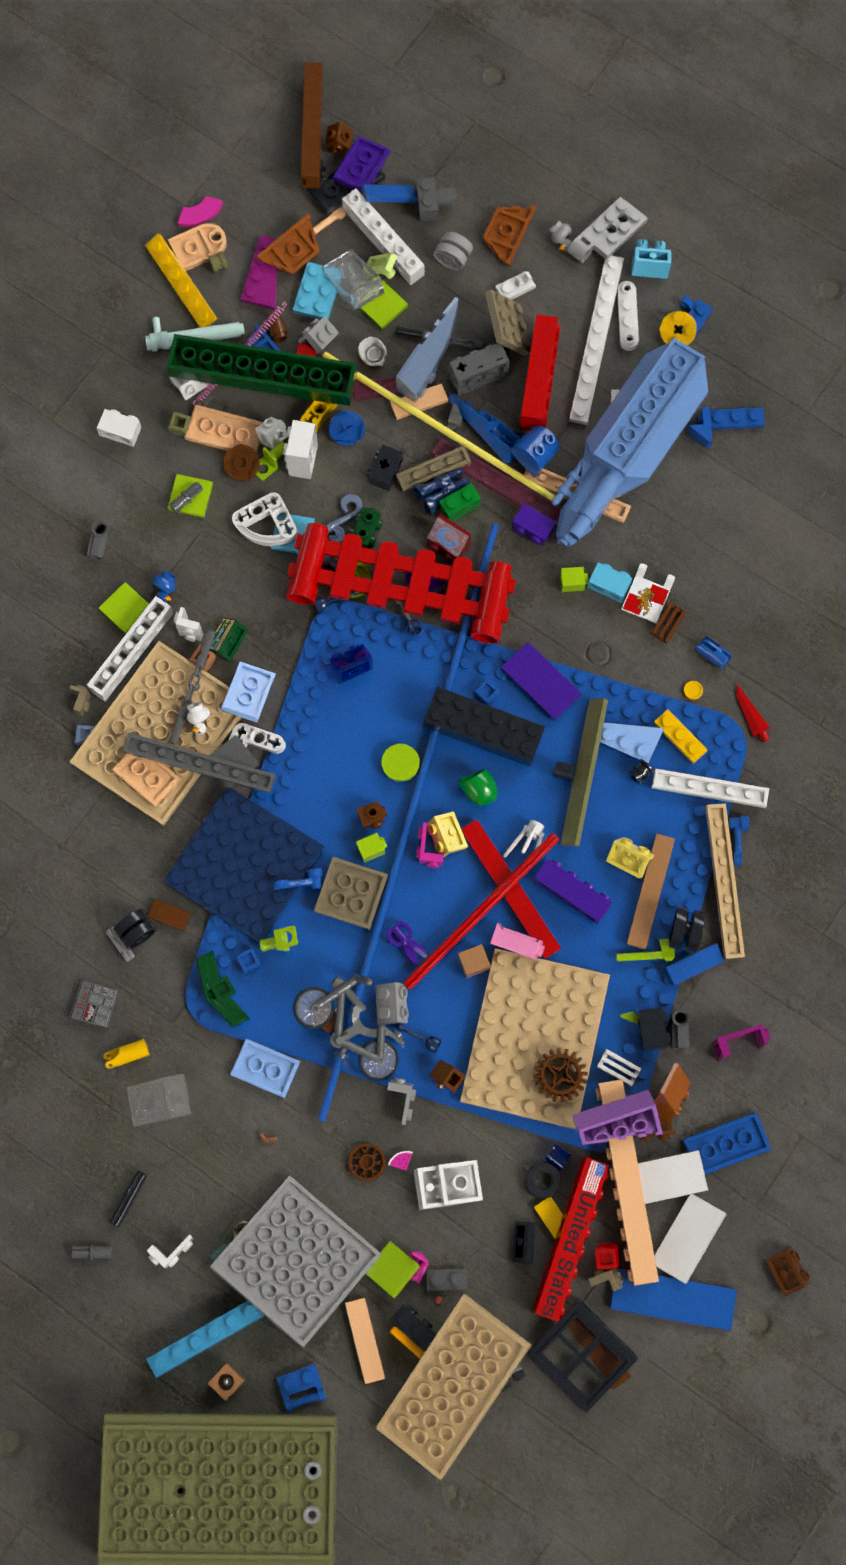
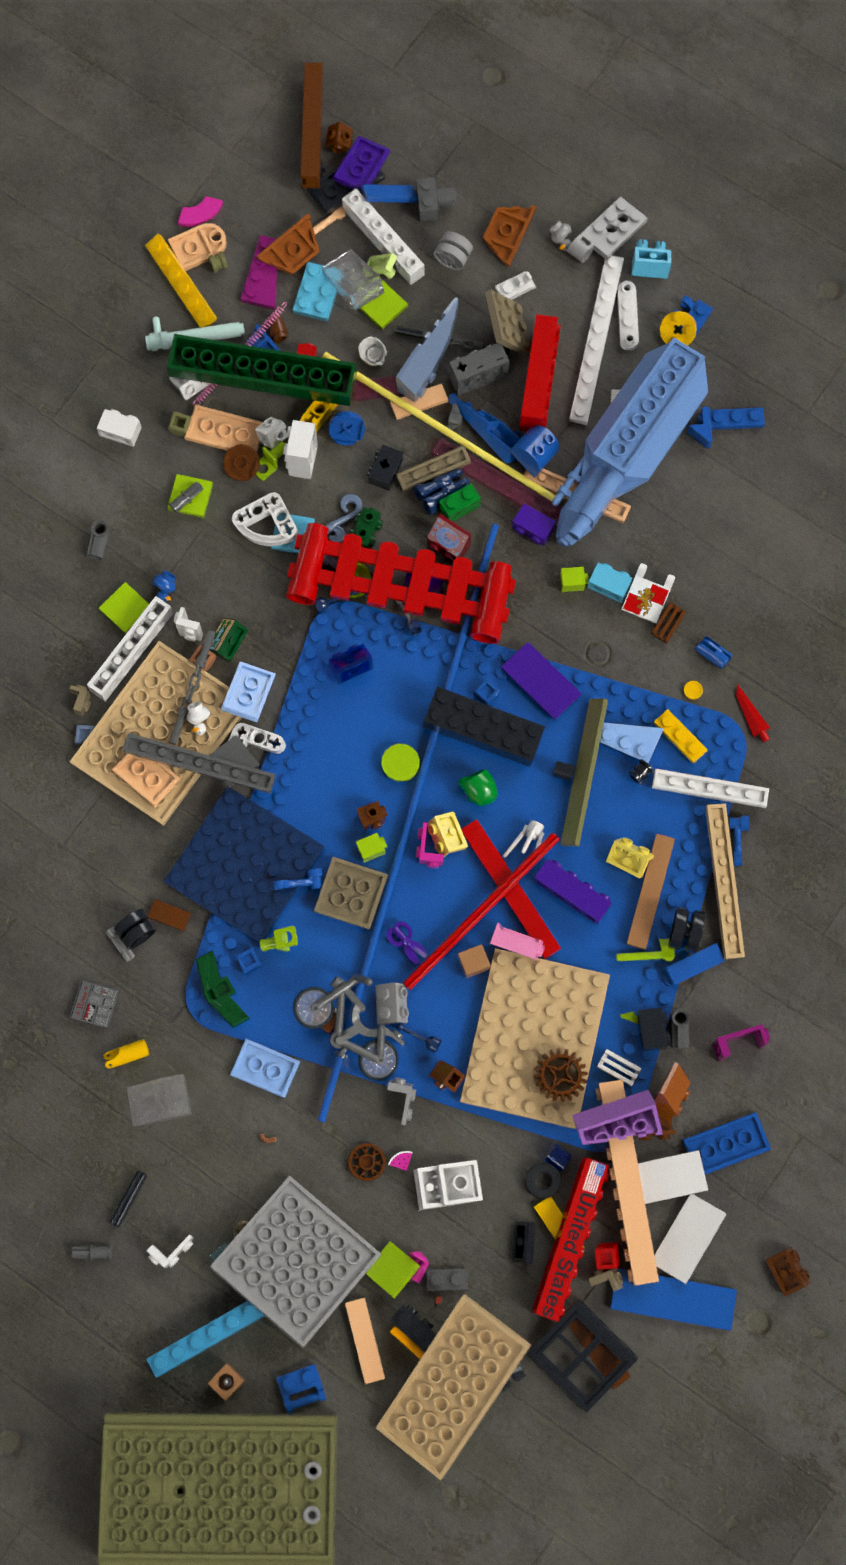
light grey bracket [298,316,339,353] -> none

